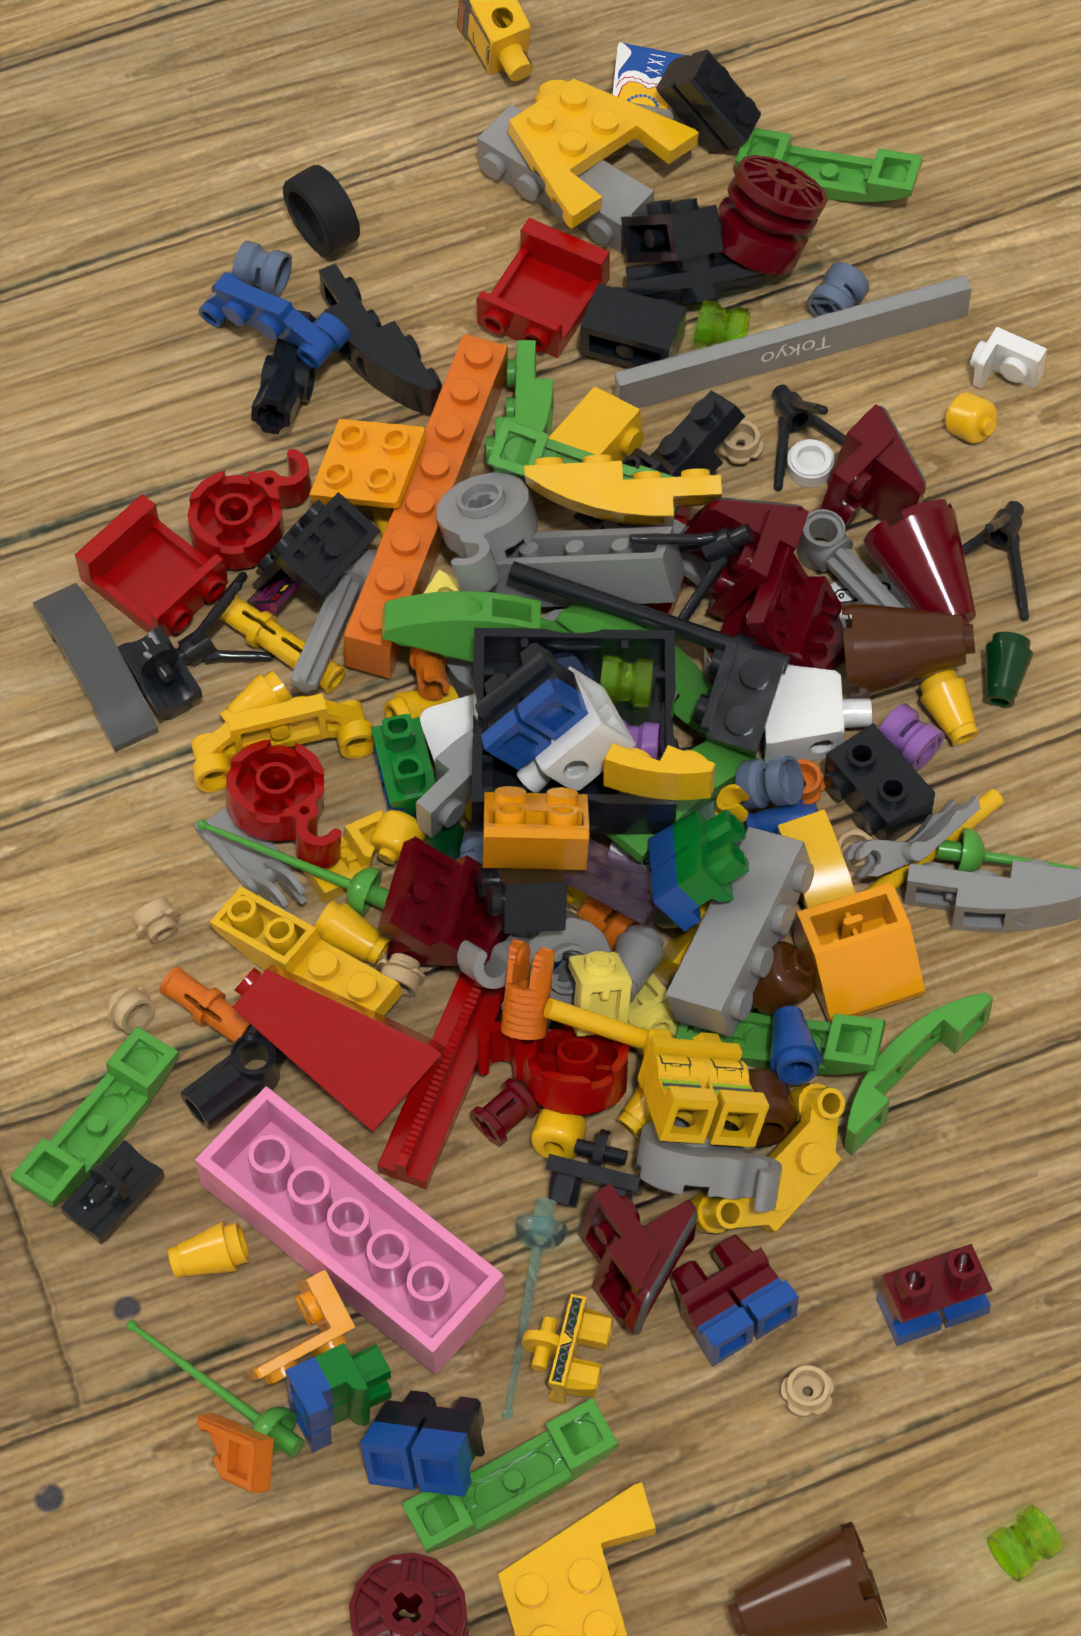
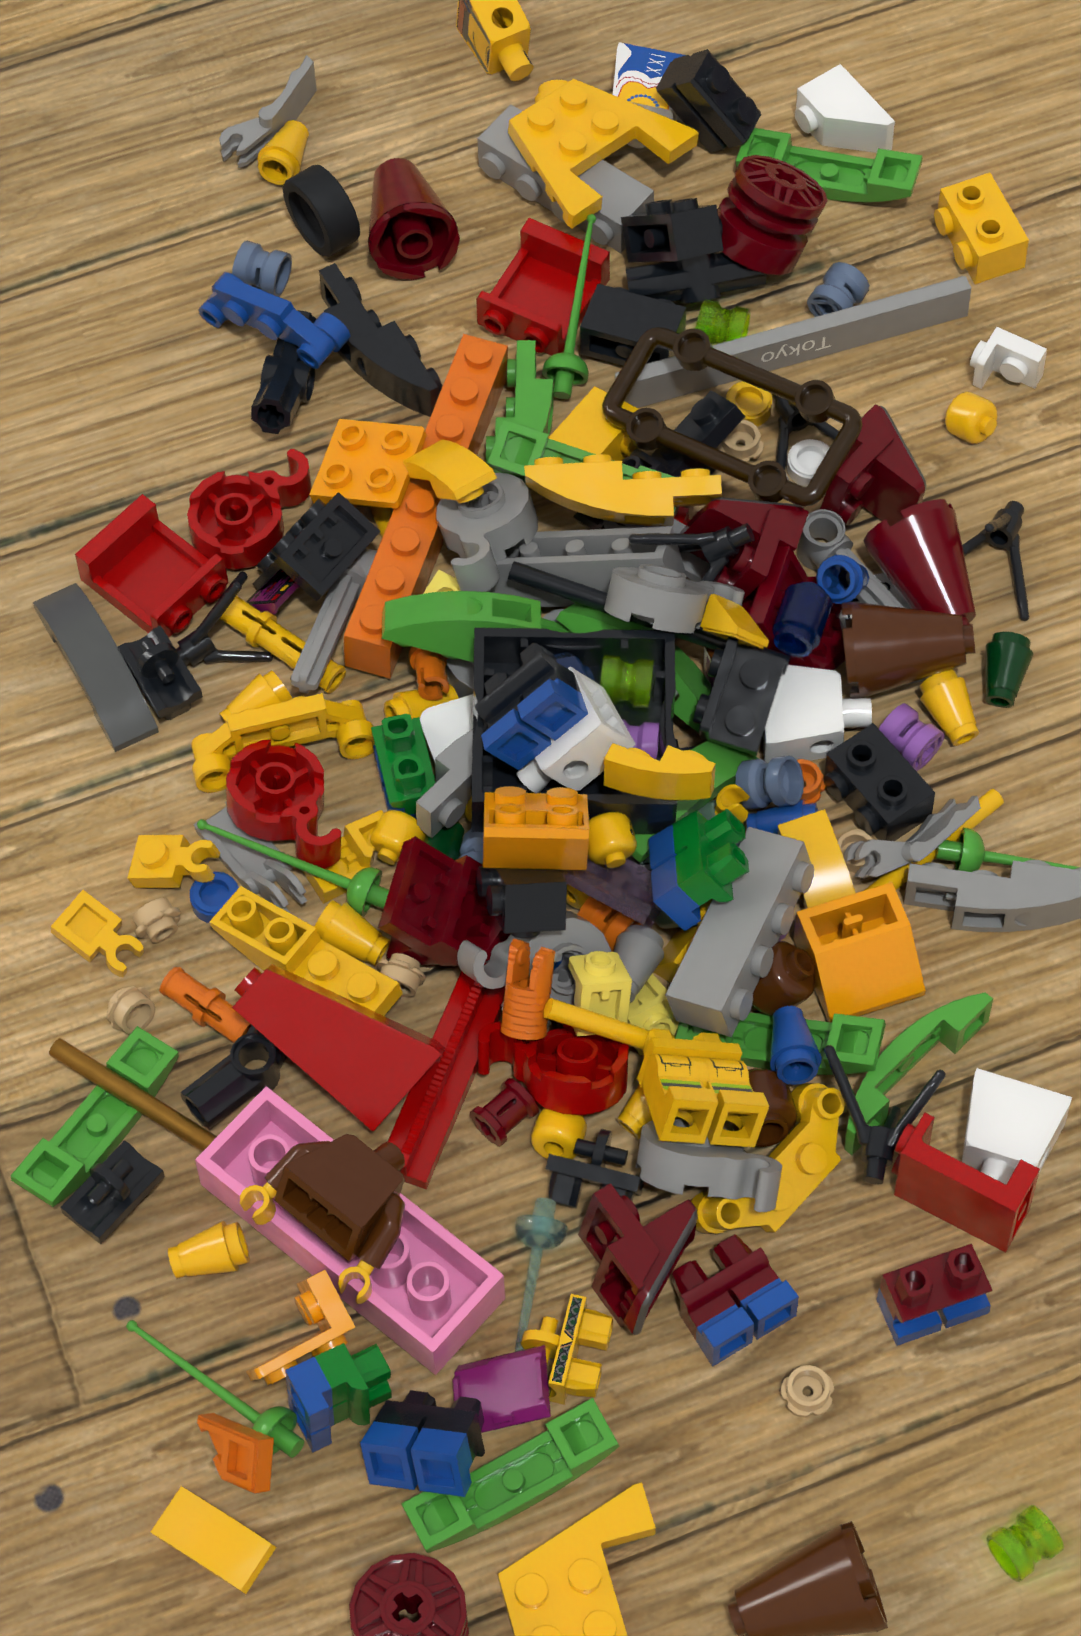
none -> pearl gold bar [49,1038,217,1152]
none -> yellow plate [51,890,144,977]
none -> yellow plate [127,835,221,888]
none -> yellow slope [150,1486,277,1594]
none -> blue tile [190,872,239,923]
none -> light grey arm [219,55,317,168]
none -> reddish brown torso [240,1134,405,1304]
none -> yellow cone [258,120,309,185]
none -> dark red cone [368,158,460,280]
none -> yellow slope [403,439,497,503]
none -> magenta piece [453,1345,551,1433]
none -> bright green sword [542,214,596,399]
none -> yellow piece [588,812,637,868]
none -> dark brown bar [602,327,862,506]
none -> light grey piece [604,564,745,633]
none -> yellow slope [700,593,769,649]
none -> yellow tile [726,381,772,427]
none -> clear blue brick [772,582,832,657]
none -> white slope [795,64,895,153]
none -> blue cone [816,555,869,604]
none -> black plant [824,1045,946,1185]
none -> red panel [891,1112,1040,1253]
none -> yellow brick [934,172,1029,284]
none -> white torso [962,1068,1072,1184]

